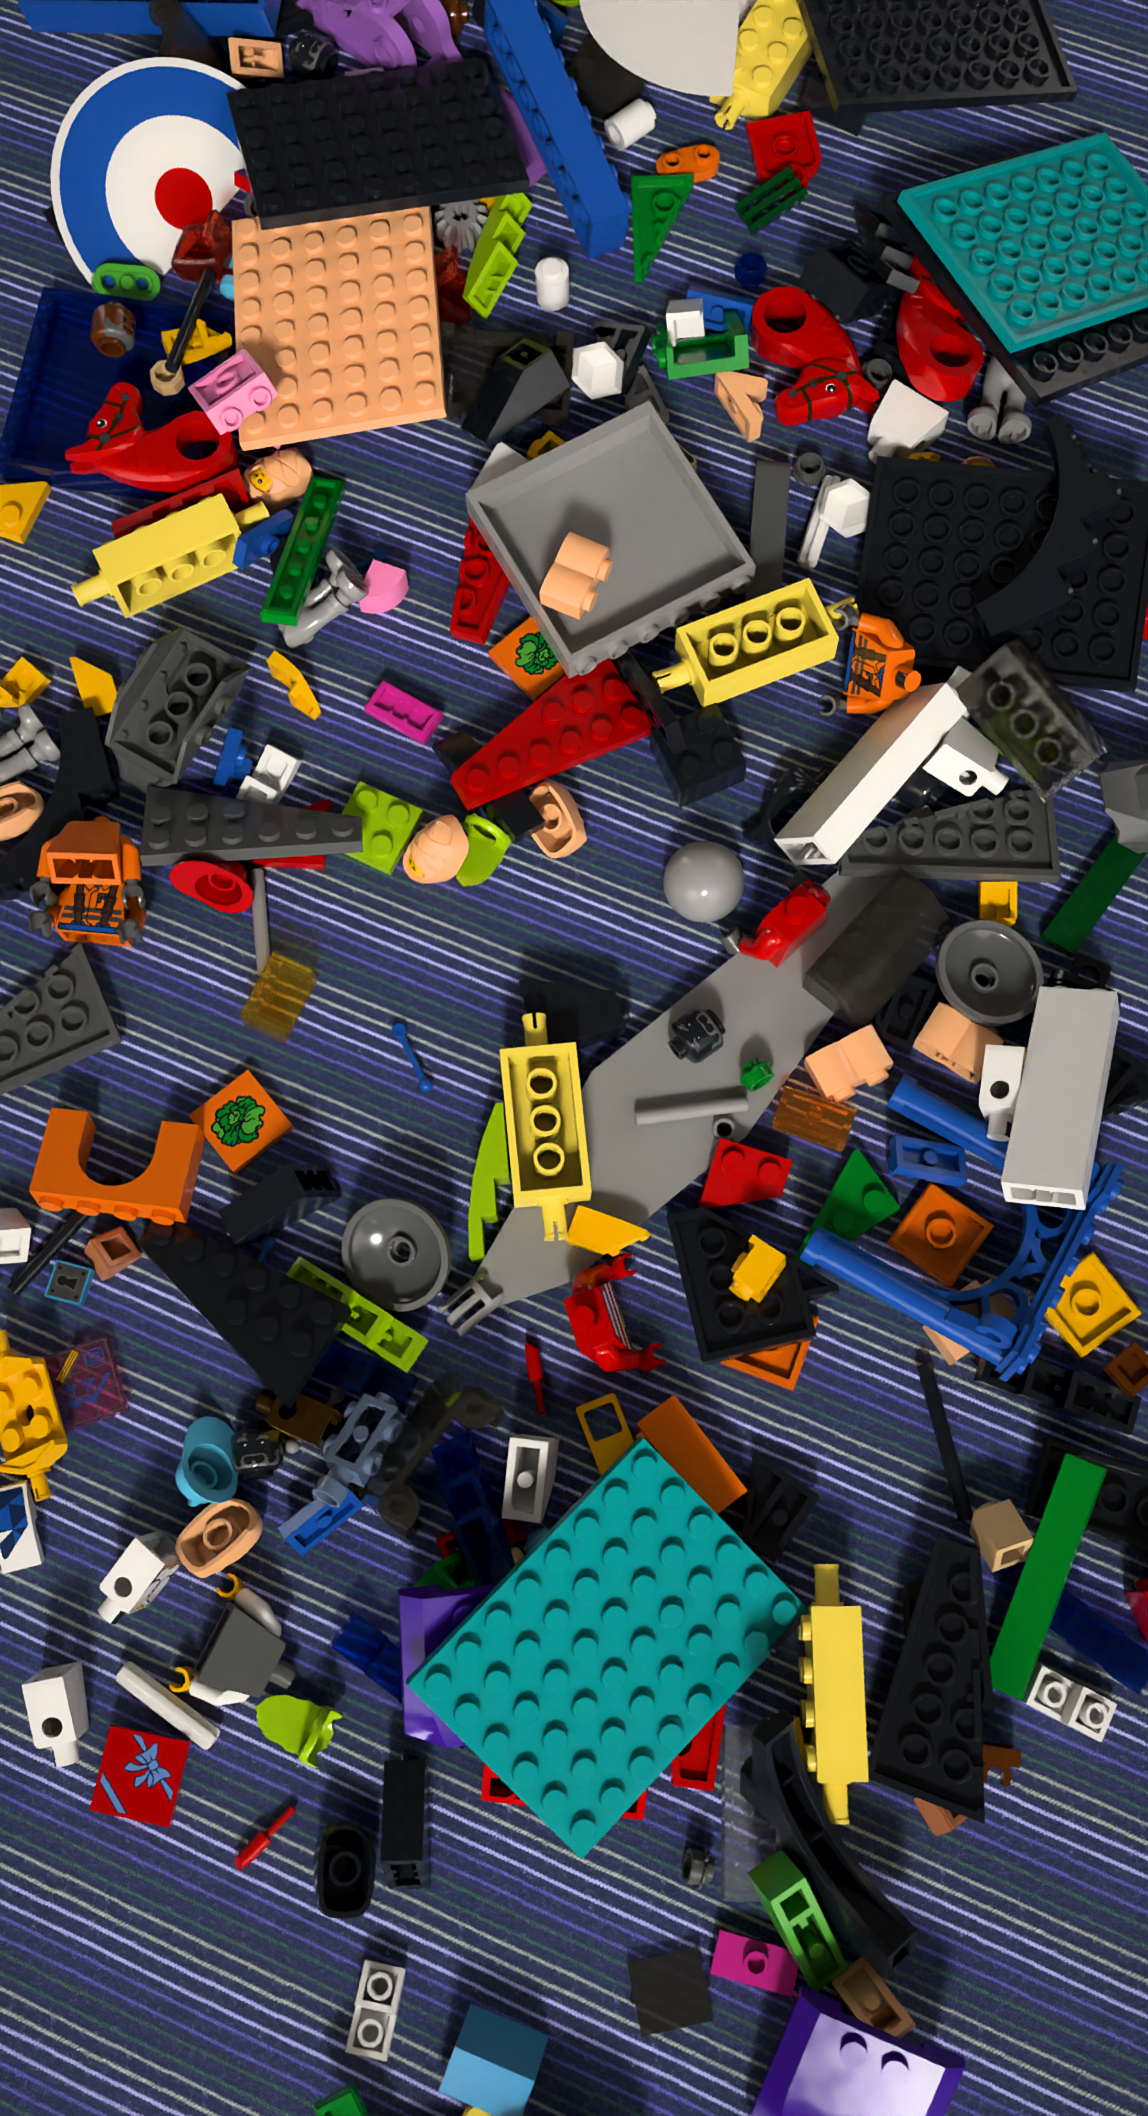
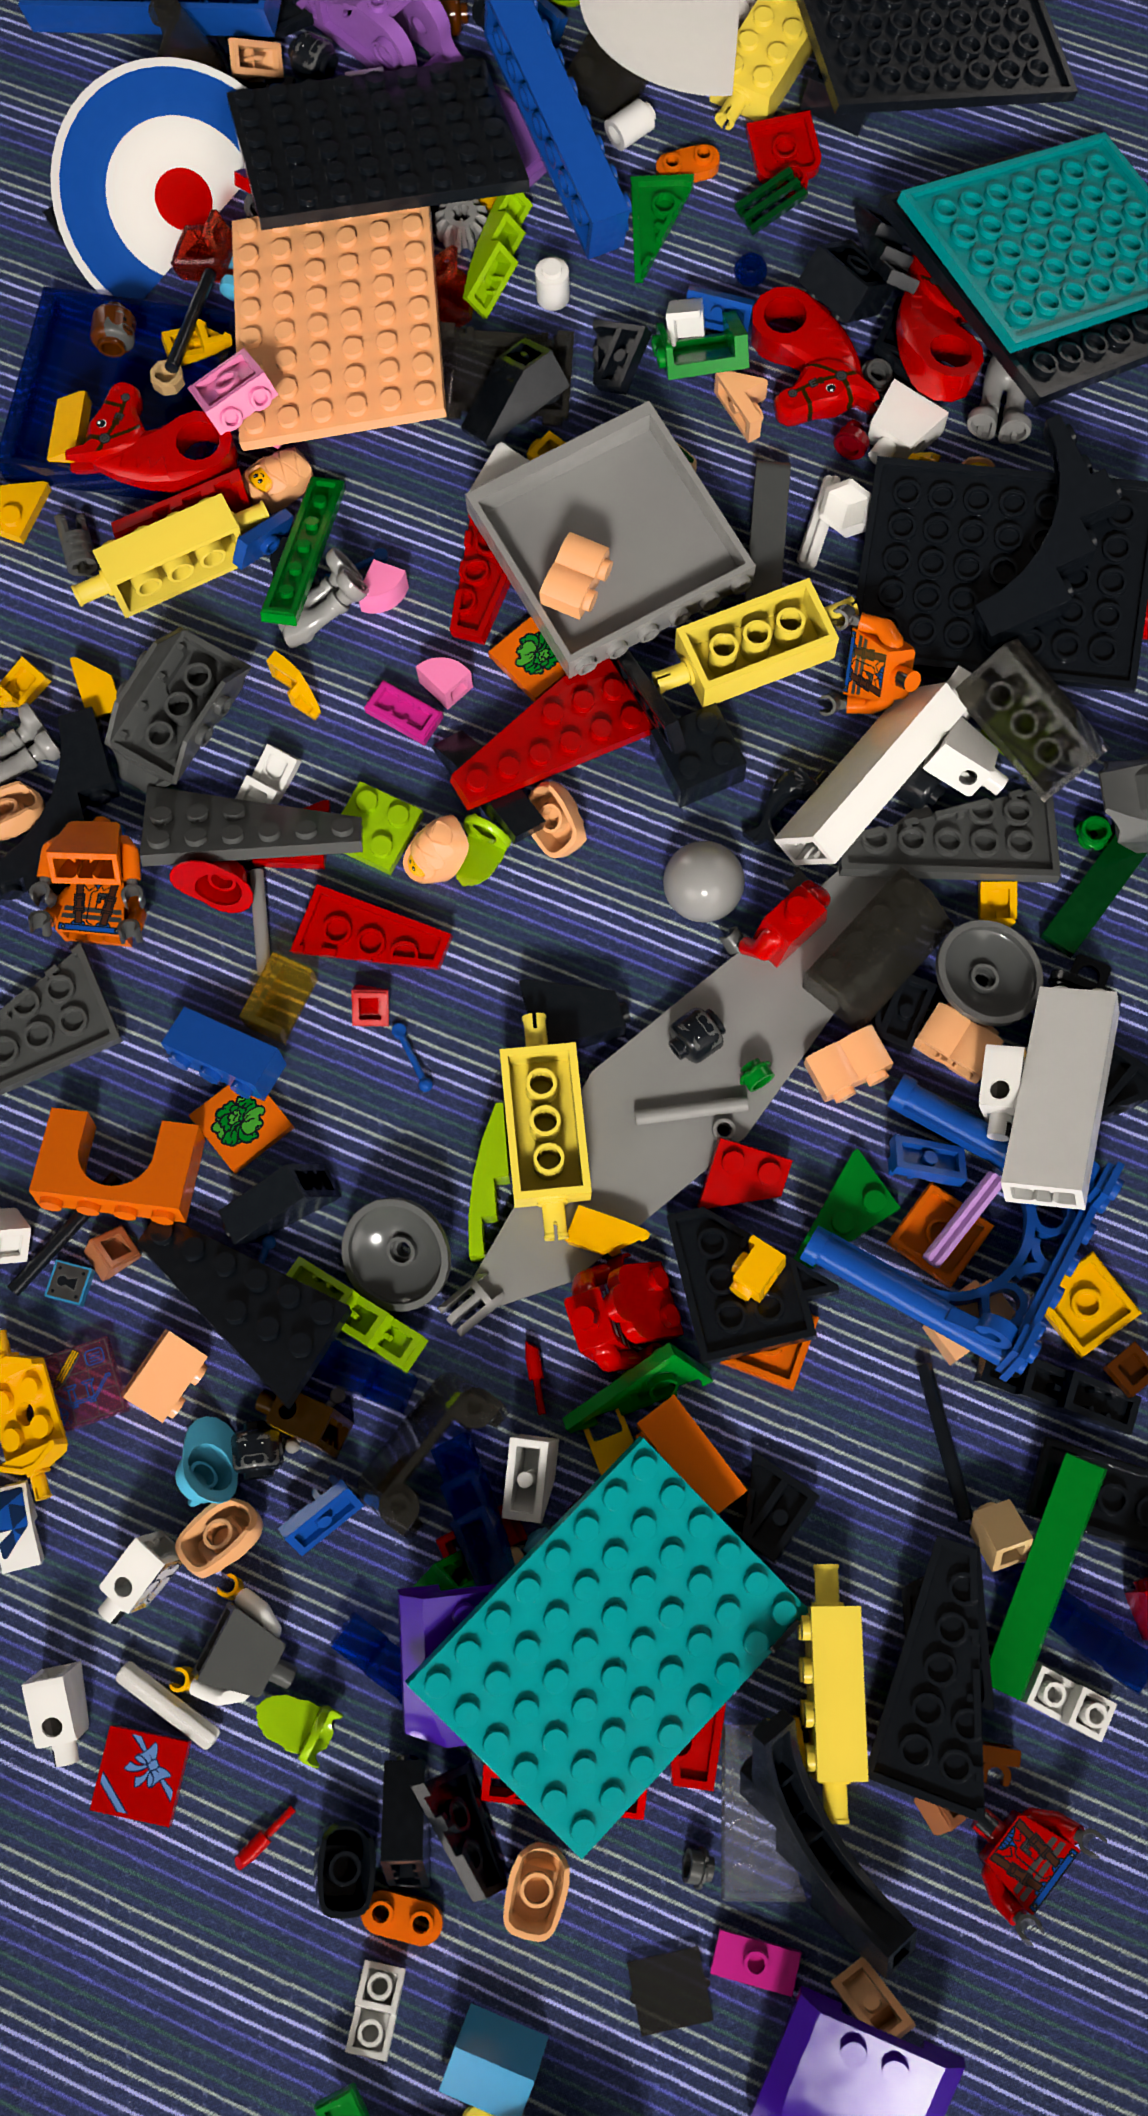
bright green plate [91,263,160,303] -> none
blue plate [212,727,253,788] -> none
sand blue brick [312,1392,404,1508] -> none
white panel [572,342,624,400] -> none
light grey tile [625,365,669,423] -> none
bright green slope [747,1849,849,1992] -> none
clear orange slope [771,1085,857,1152] -> none
dark grey plate [793,452,826,486] -> none
none -> yellow slope [47,391,92,463]
none -> dark grey hinge [54,513,98,576]
none -> light nougat brick [121,1329,208,1423]
none -> blue brick [161,1007,287,1101]
none -> red wing [290,884,453,970]
none -> red slope [351,985,390,1027]
none -> orange plate [361,1888,444,1946]
none -> black wing [411,1763,508,1903]
none -> bright pink brick [416,657,473,710]
none -> light nougat piece [503,1842,570,1942]
none -> green wing [562,1342,713,1433]
none -> red plate [604,1261,684,1344]
none -> dark red tile [834,420,870,460]
none -> lavender axle [923,1171,1002,1268]
none -> torso [971,1807,1107,1946]
none -> green plate [1076,816,1112,851]

